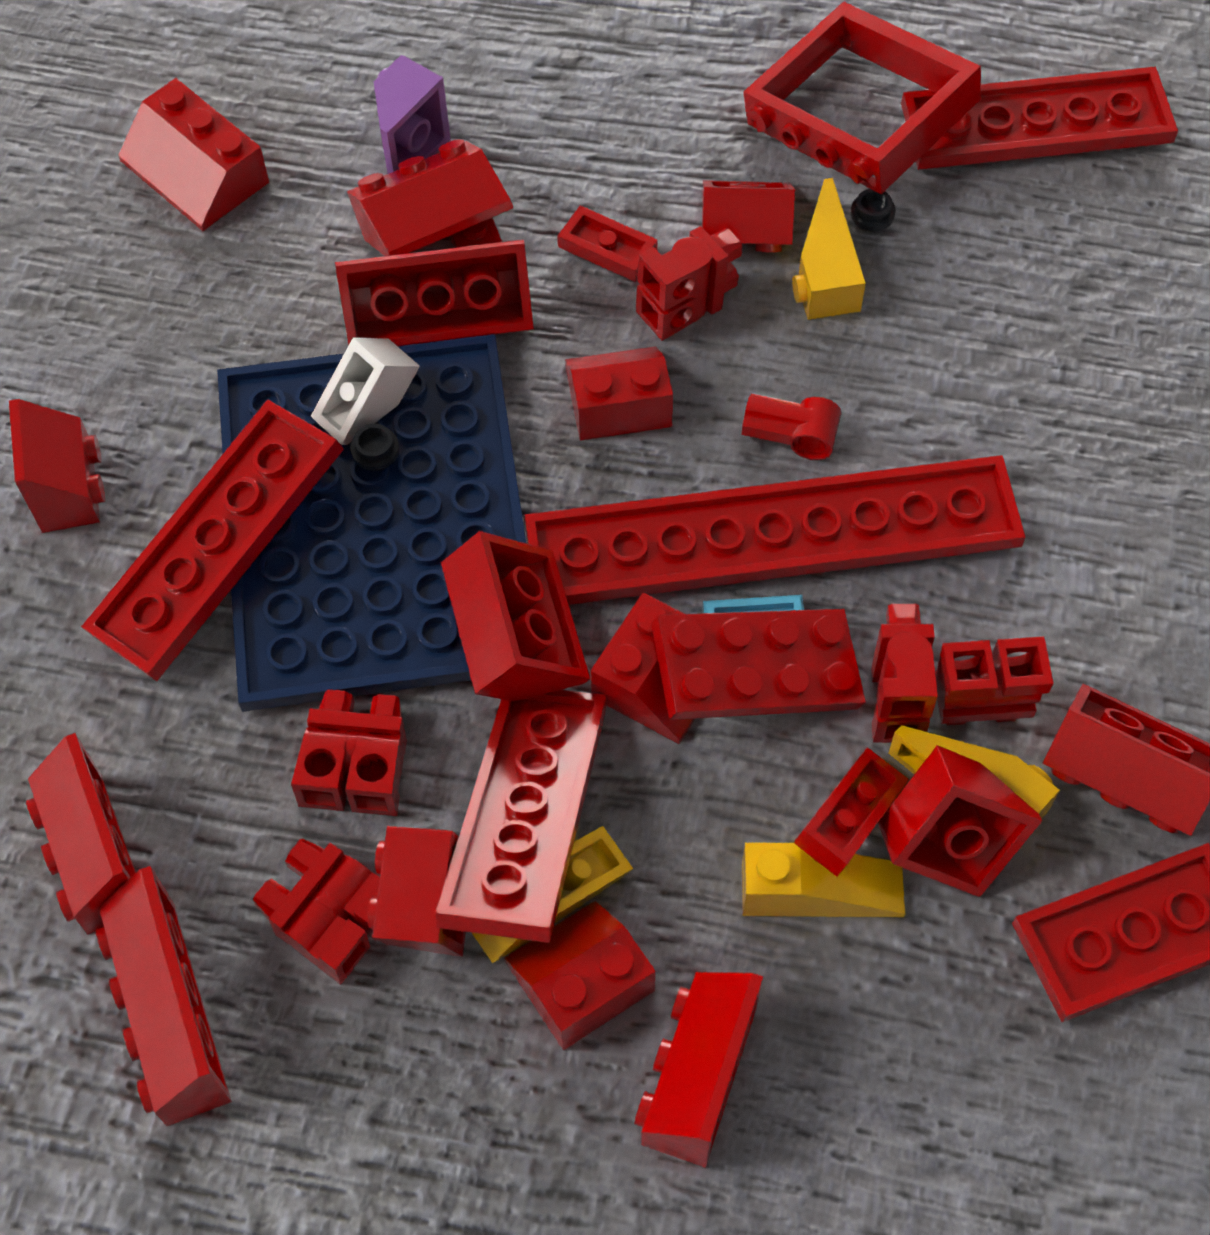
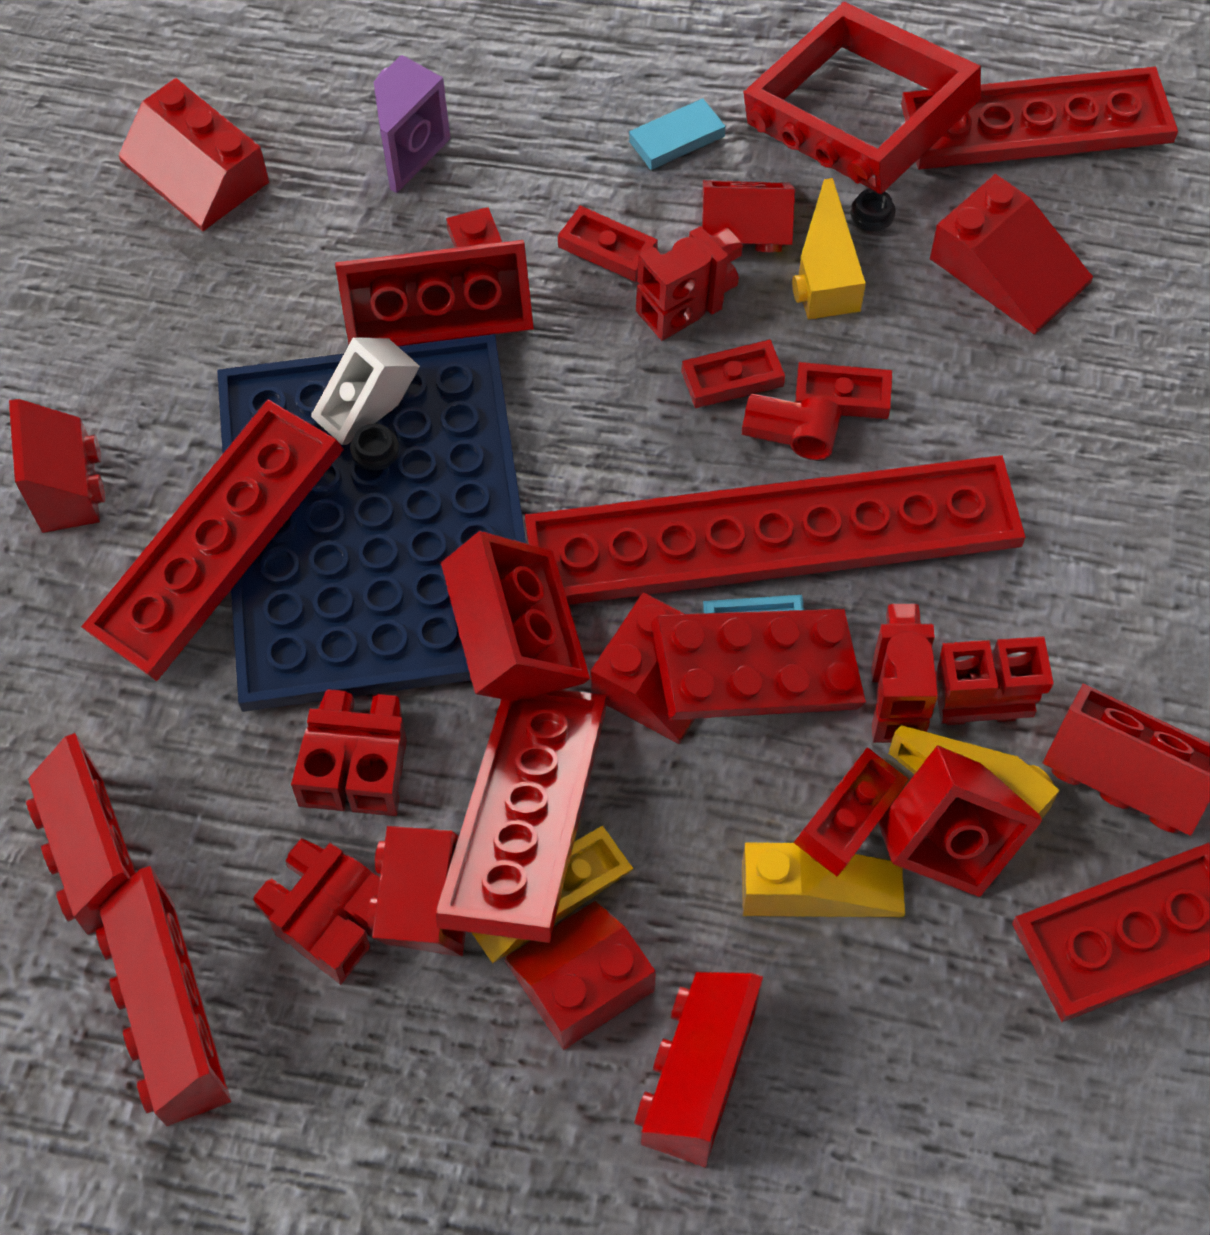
red slope [347,139,513,256] -> none
red slope [565,346,673,441] -> none
none -> medium azure tile [629,98,725,170]
none -> red plate [681,339,785,408]
none -> red plate [795,362,893,419]
none -> red slope [930,174,1093,335]

